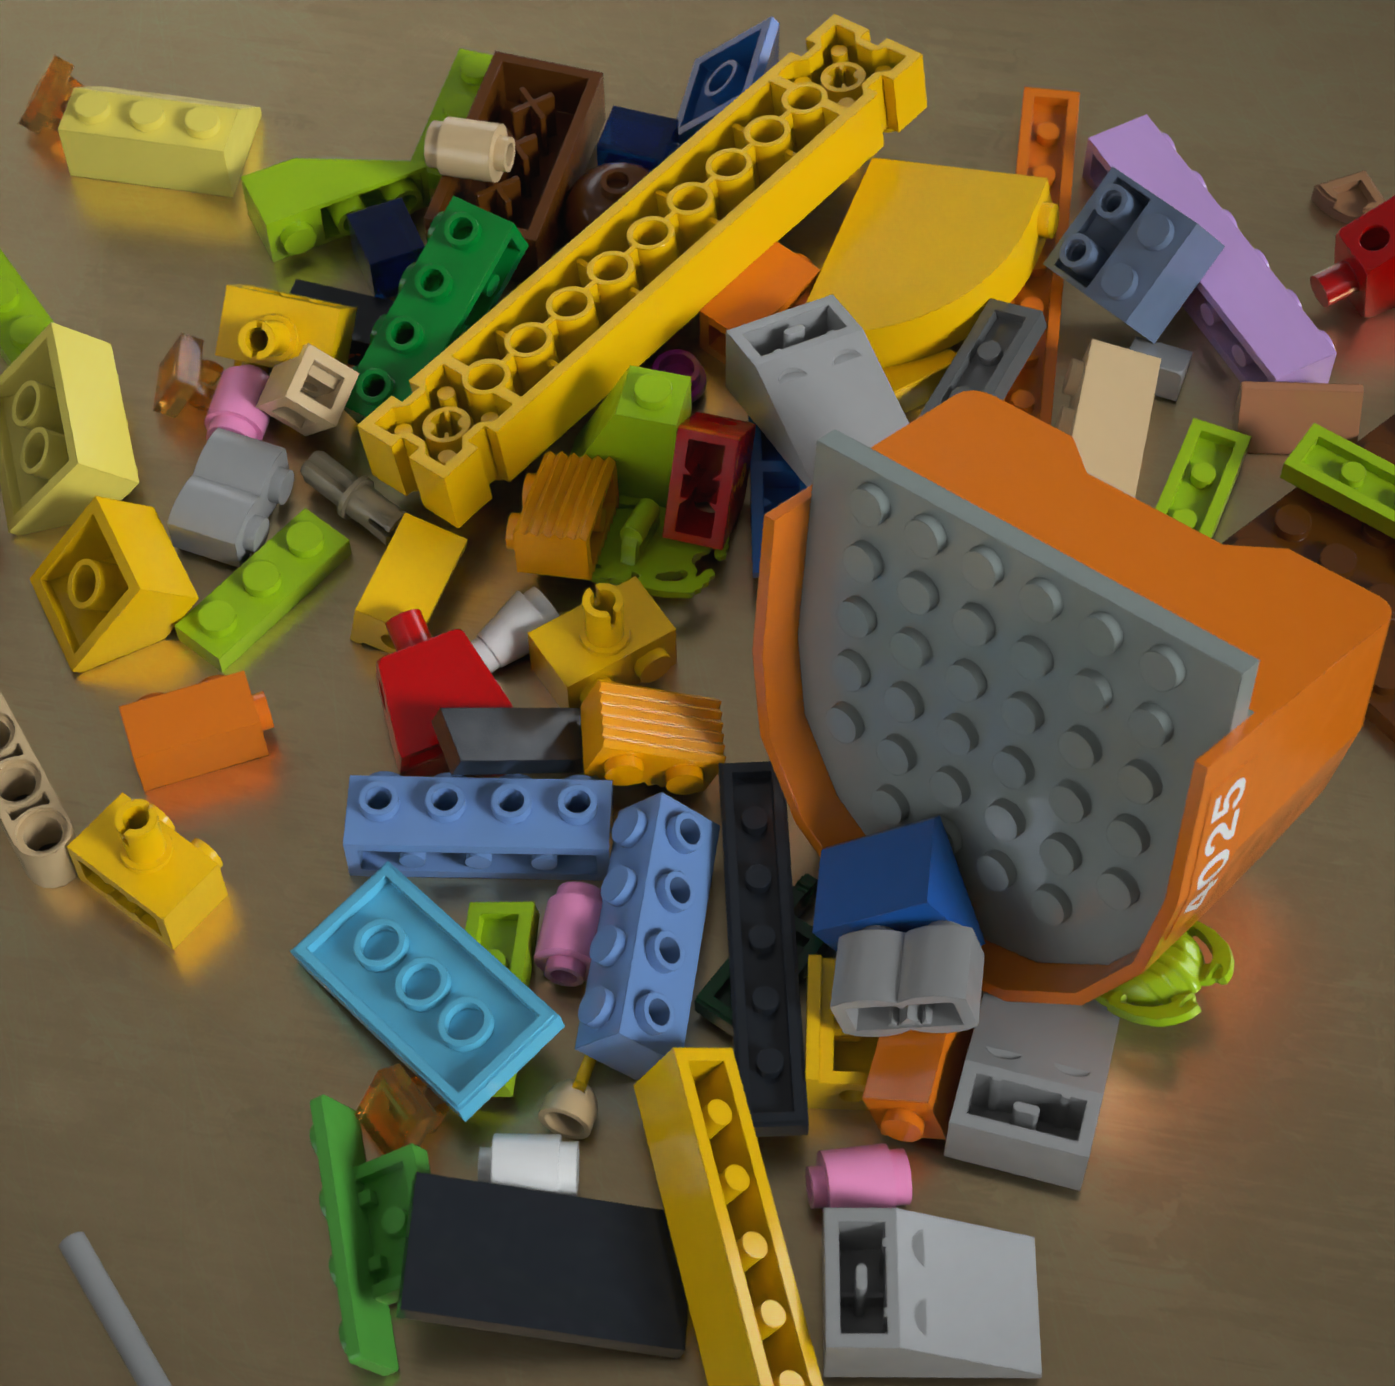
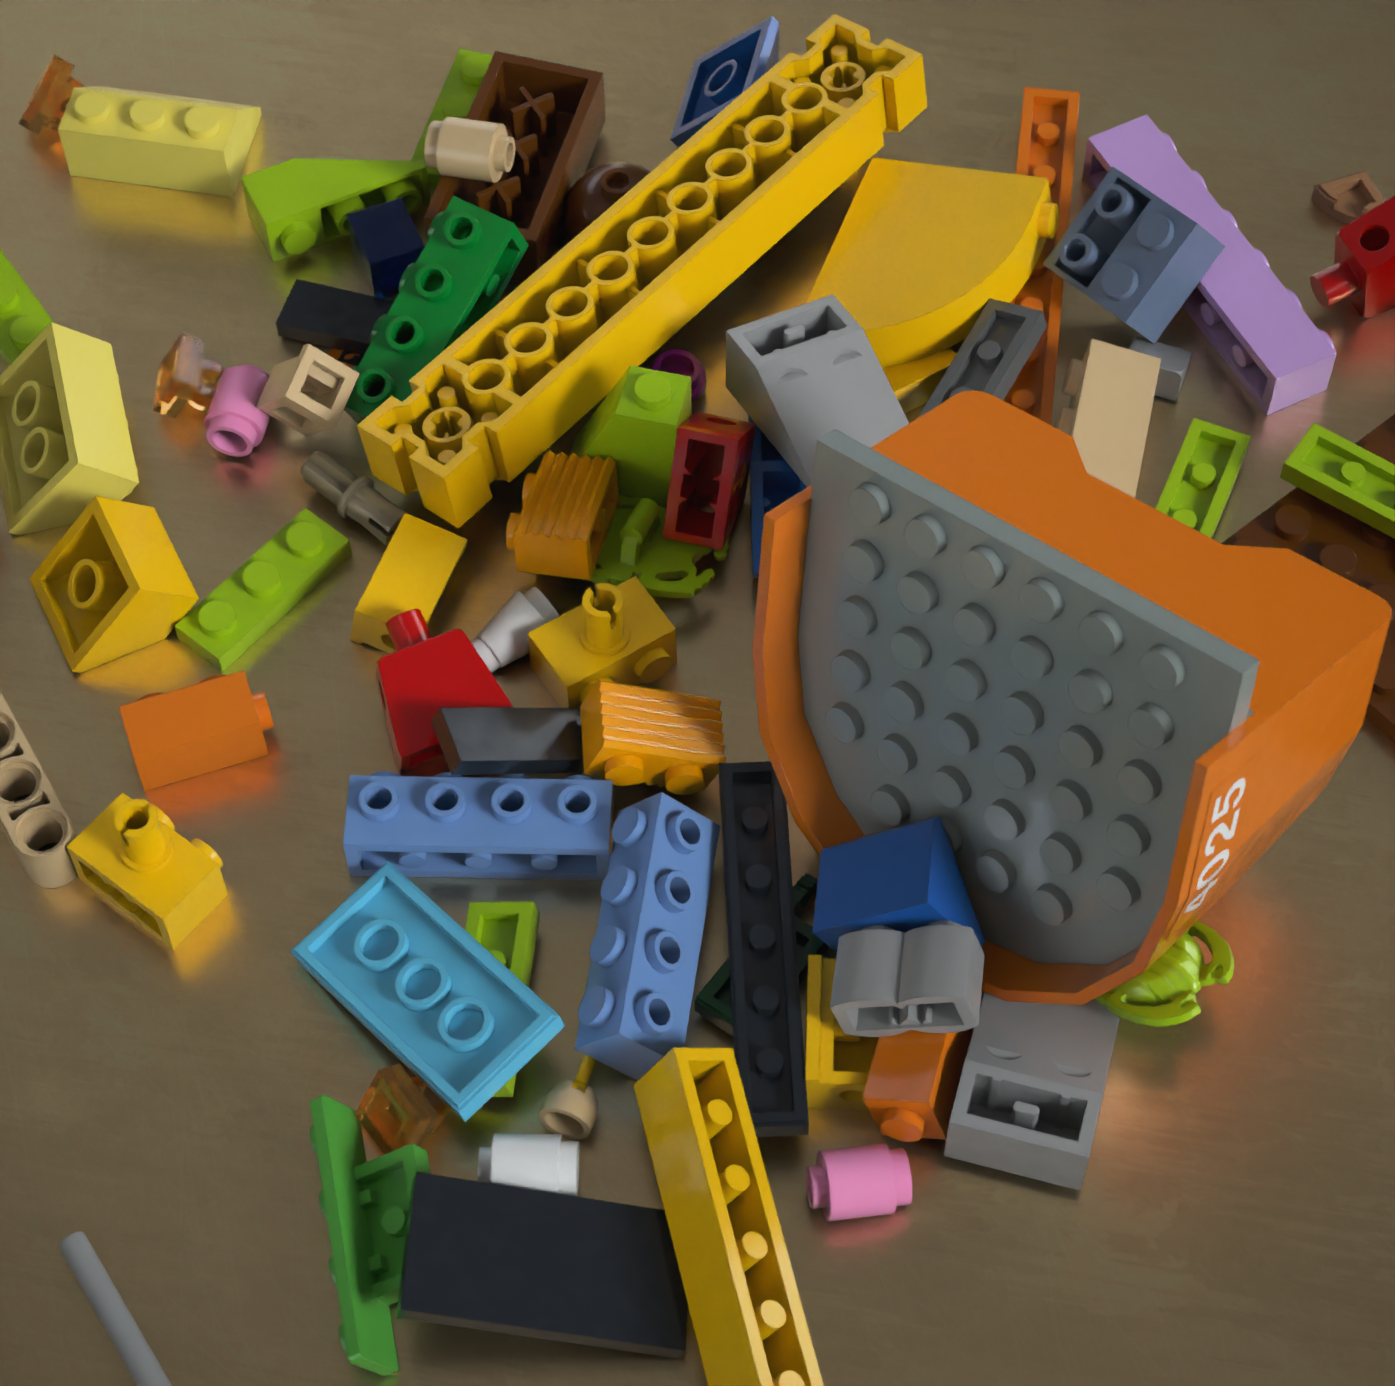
light grey brick [167,427,294,567] -> none
yellow brick [215,284,357,374] -> none
bright pink brick [534,881,603,987] -> none
clear blue brick [596,106,683,171] -> none
orange brick [700,241,821,365] -> none
light grey slope [821,1208,1042,1378] -> none
nougat slope [1233,381,1364,455] -> none

